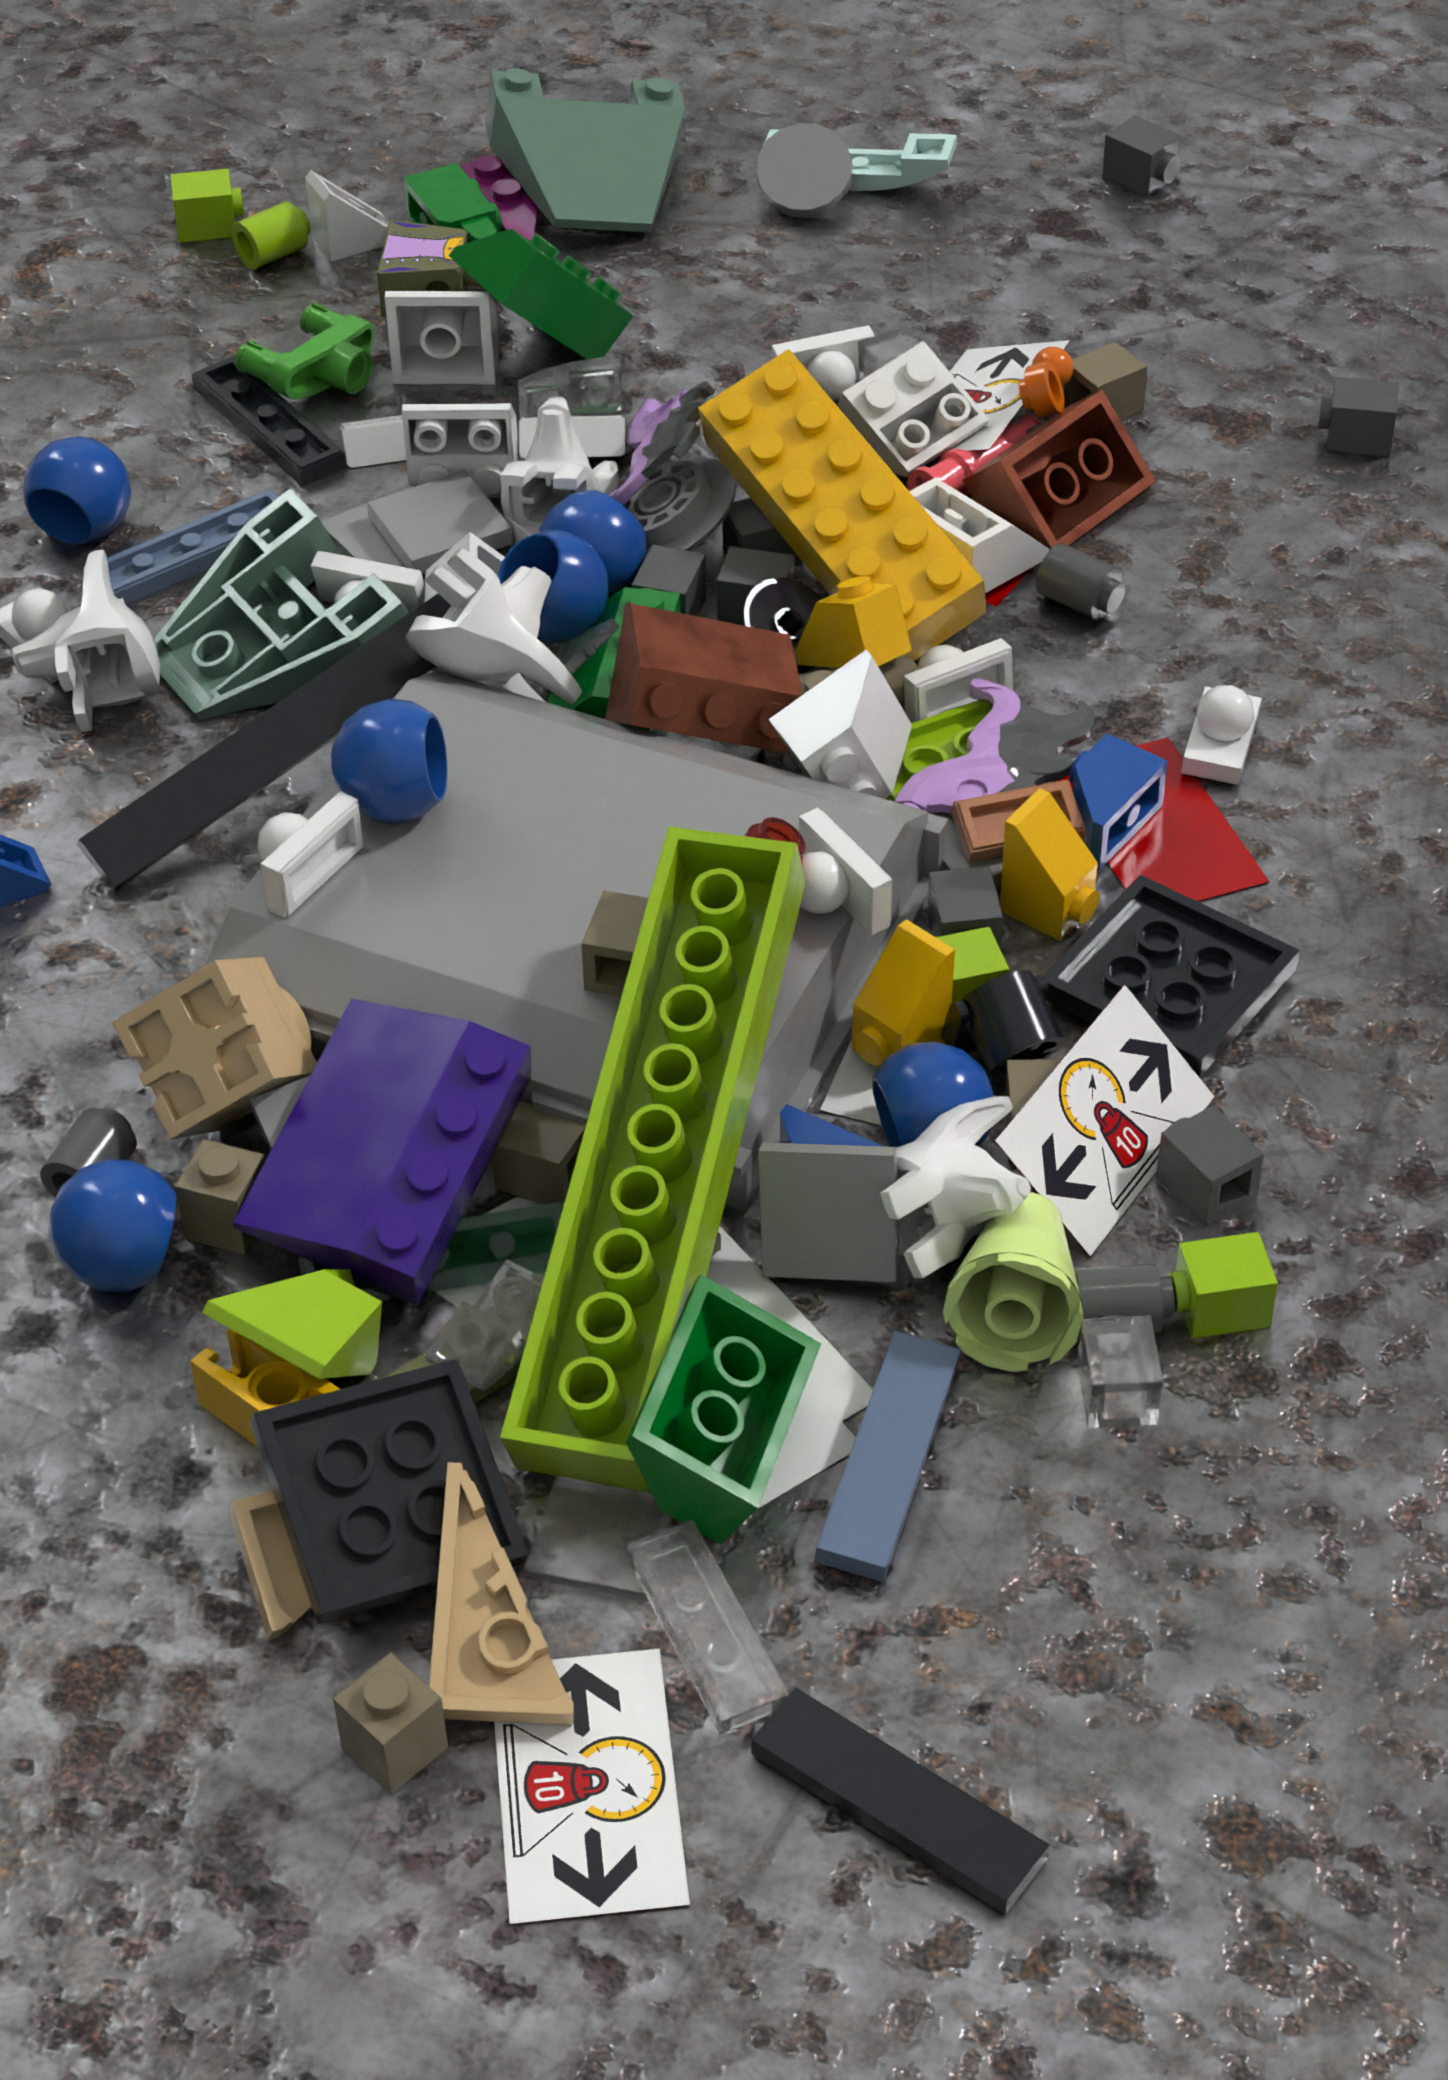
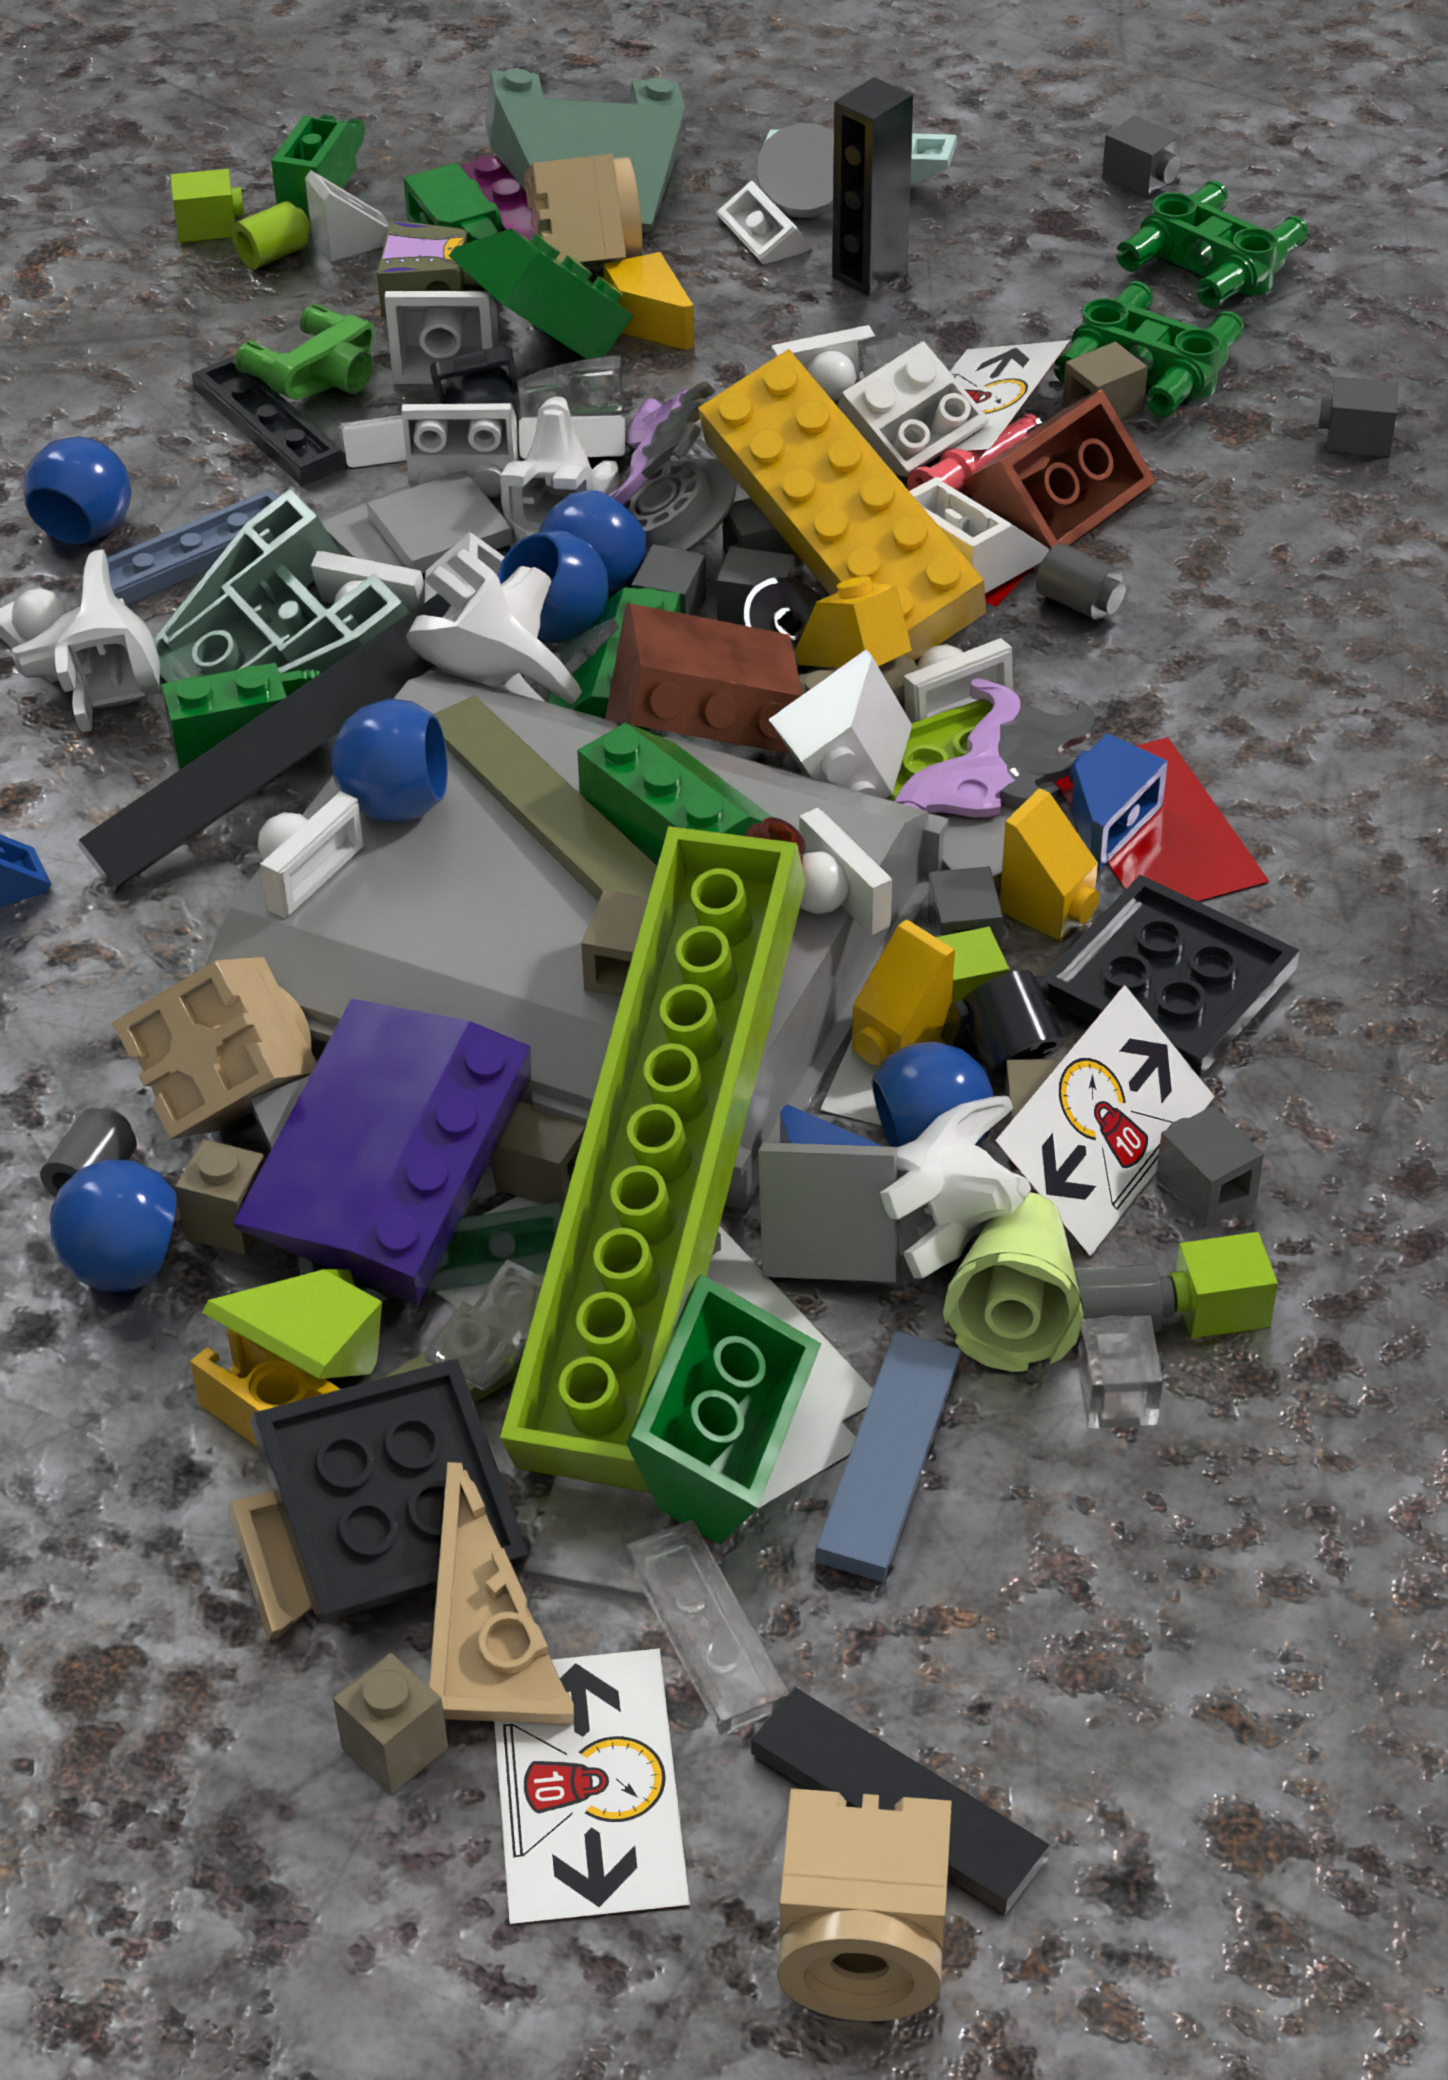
nougat tile [951,779,1086,863] -> none
orange plate [1019,346,1074,418] -> none
white tile [1181,685,1262,785] -> none
none -> green hinge [161,663,320,770]
none -> green hinge [271,114,365,219]
none -> black piece [430,346,522,431]
none -> olive tile [434,695,657,902]
none -> tan piece [524,154,642,268]
none -> green slope [577,723,797,866]
none -> yellow slope [603,252,694,350]
none -> white slope [716,181,812,265]
none -> tan piece [777,1788,952,2021]
none -> black brick [832,77,913,296]
none -> green piece [1054,281,1244,418]
none -> green piece [1116,180,1309,309]

